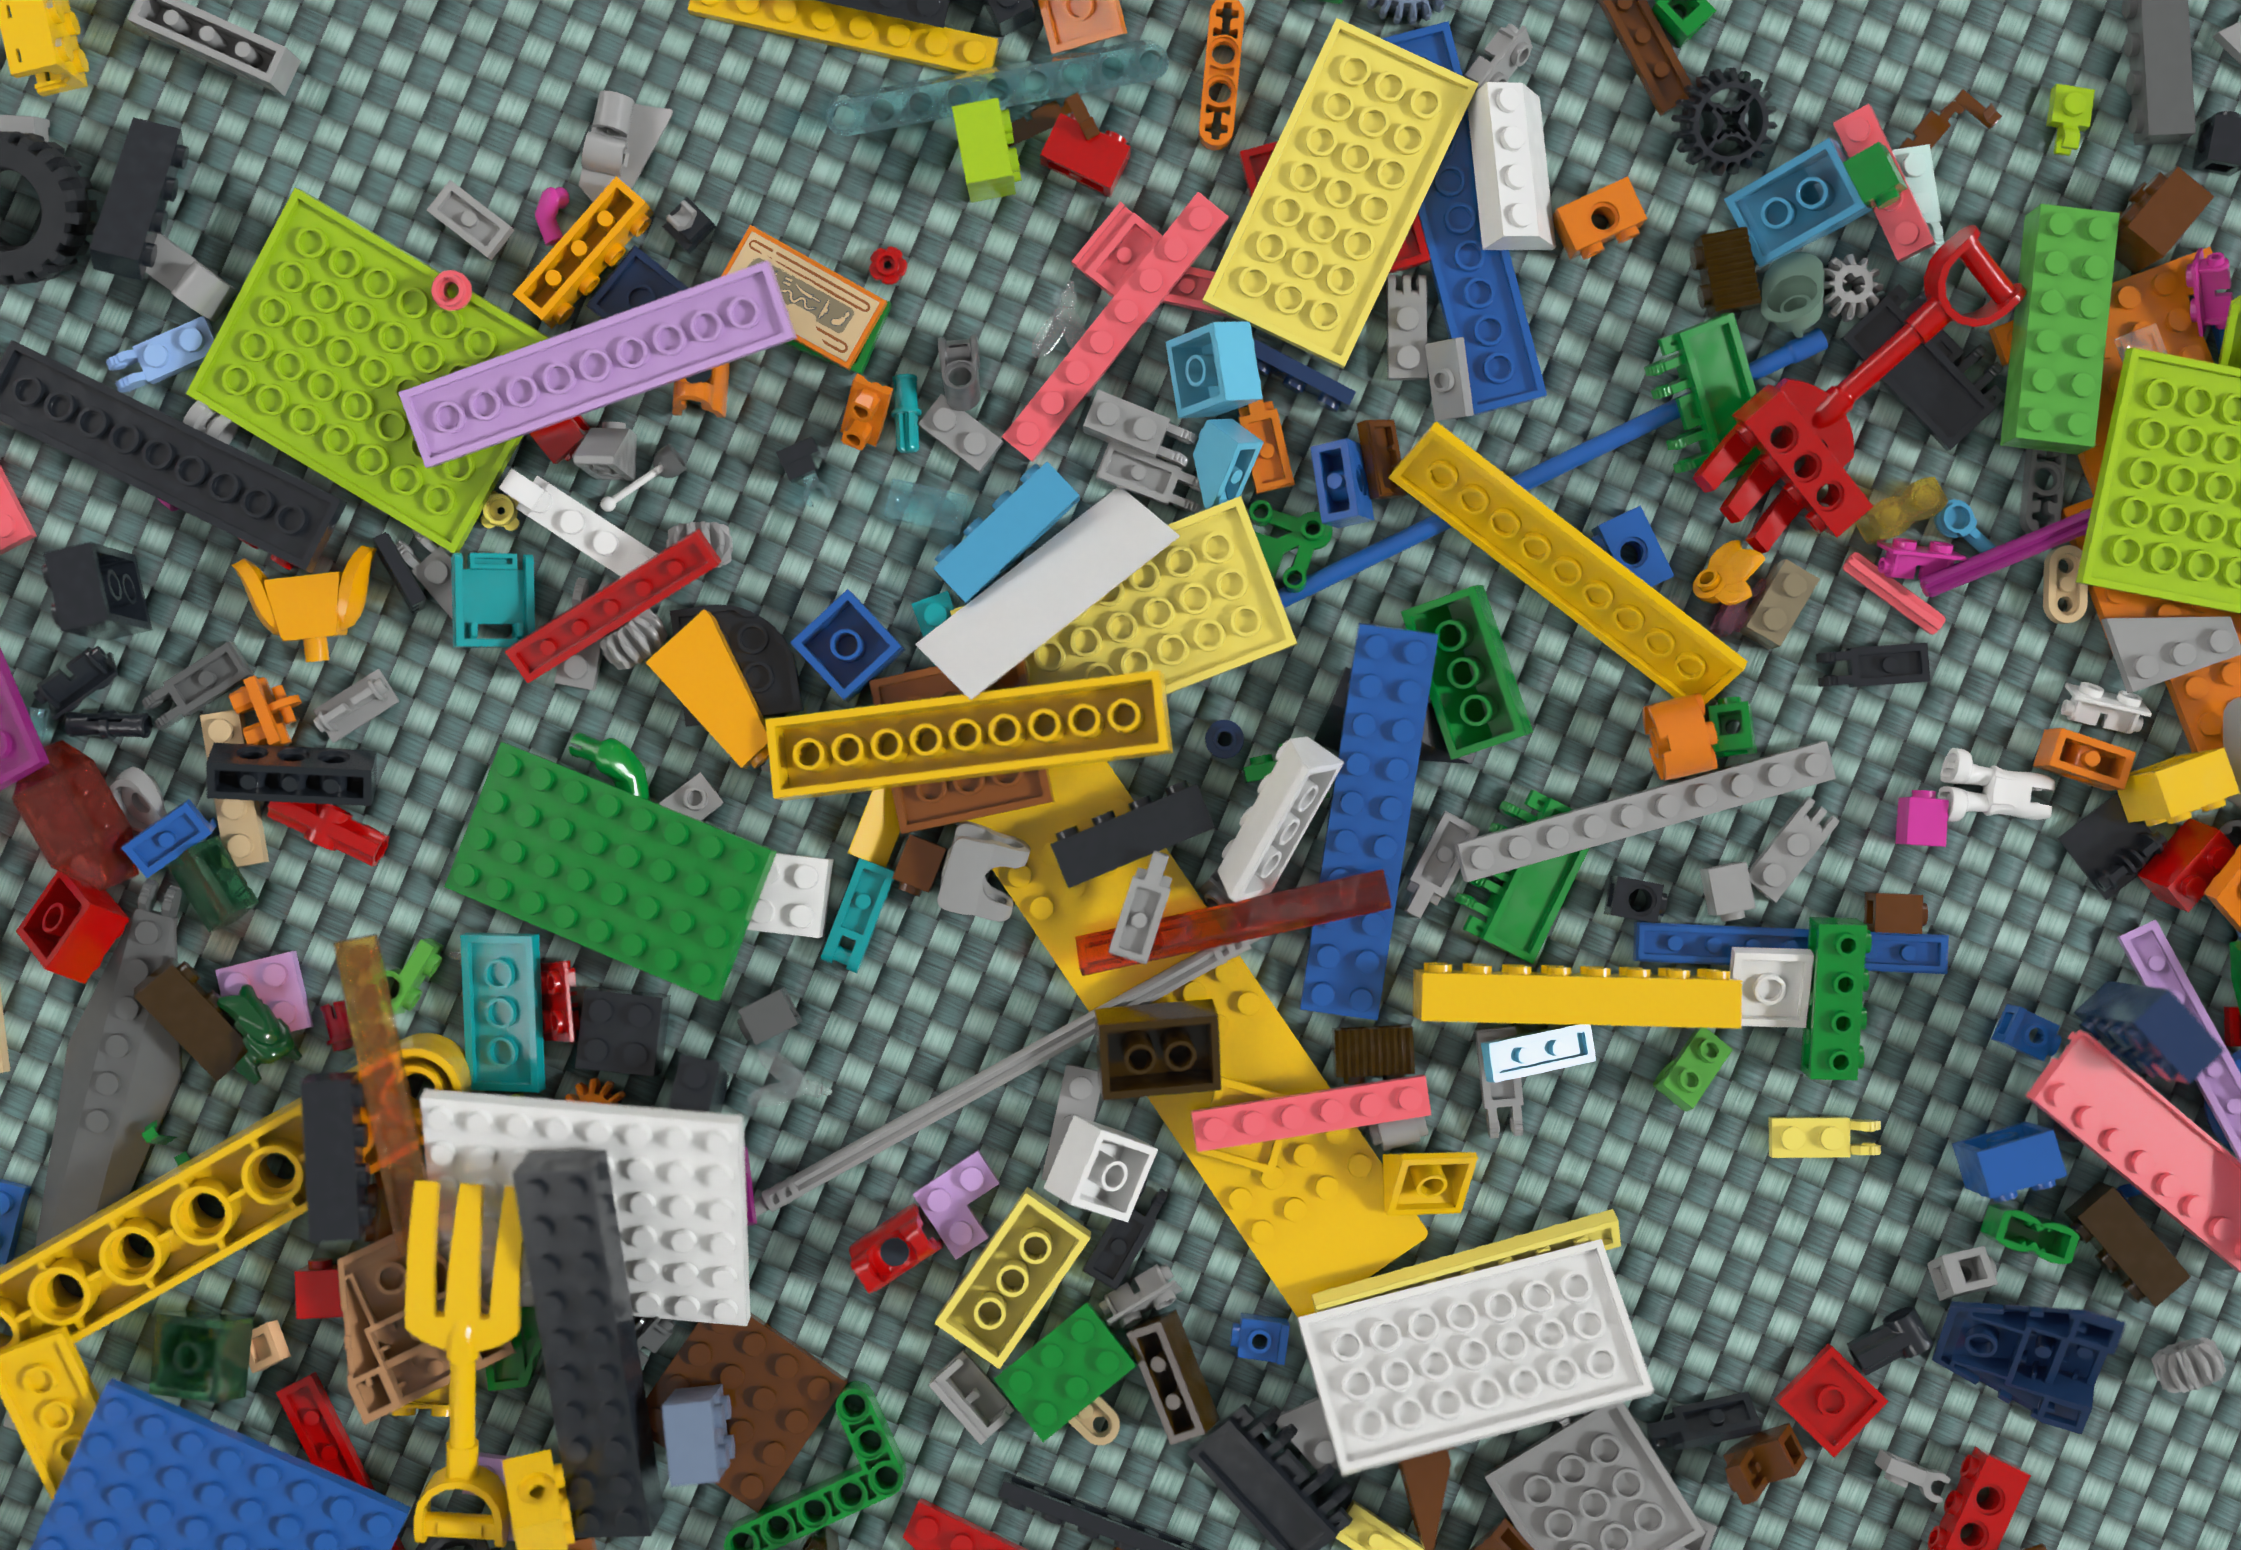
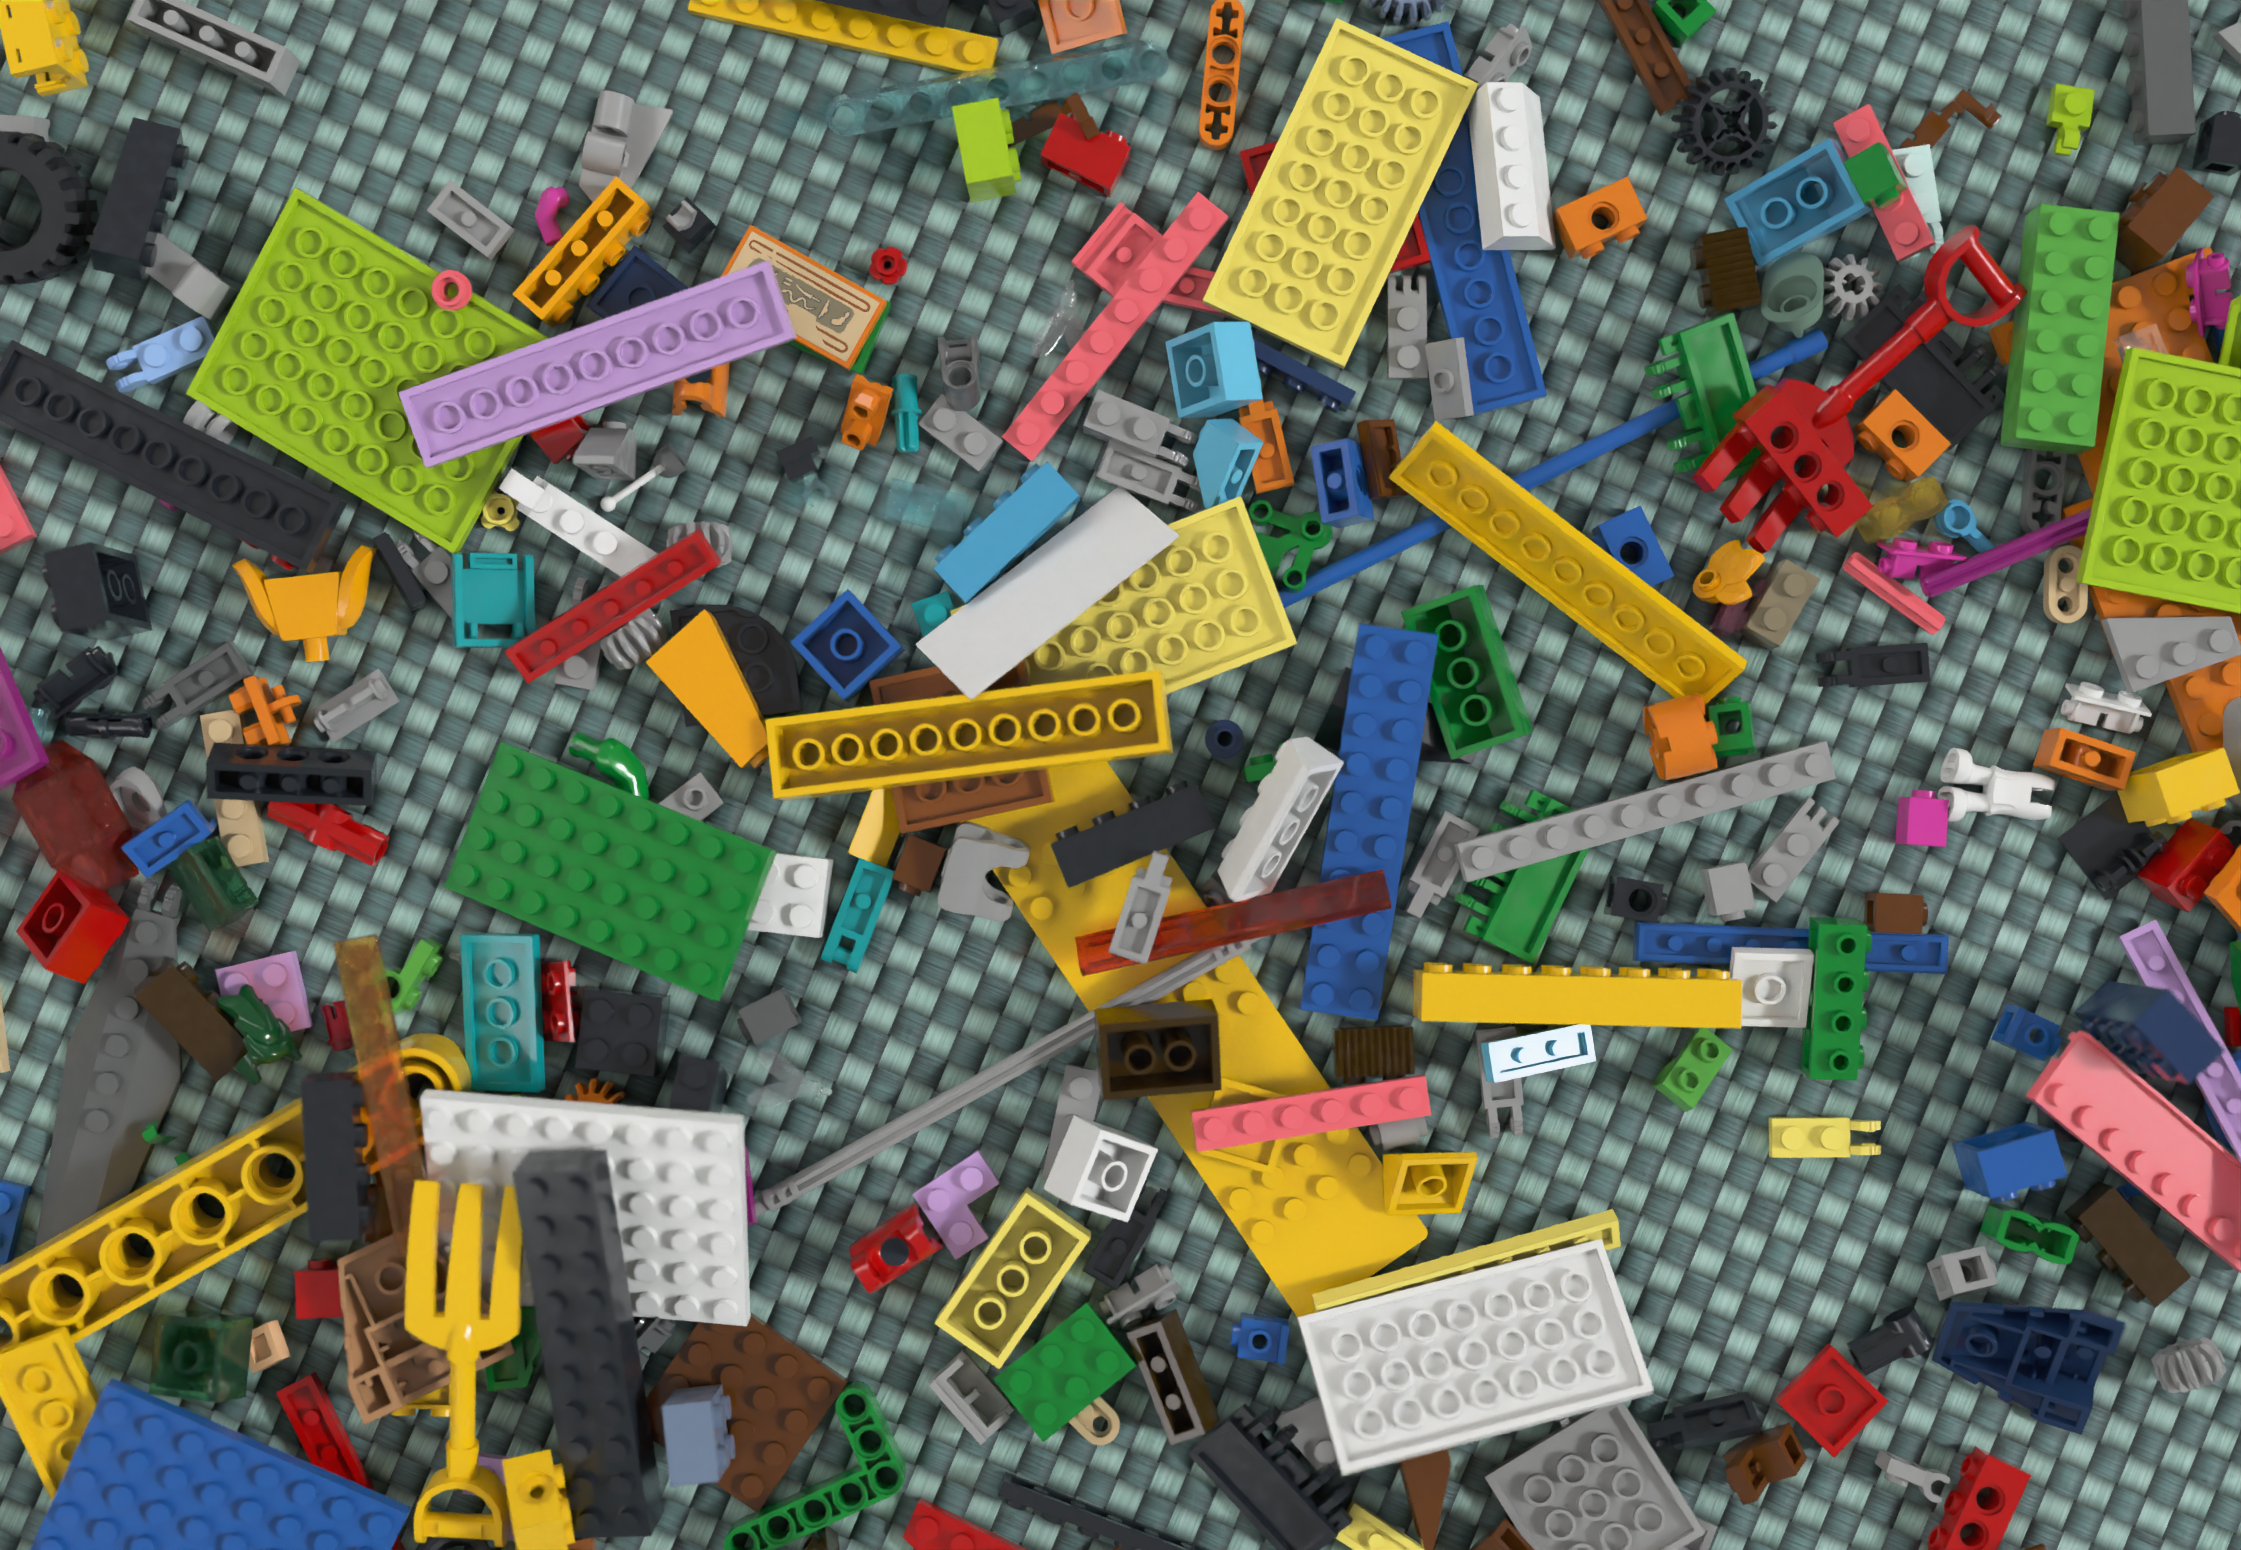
none -> orange brick [1852,389,1951,482]

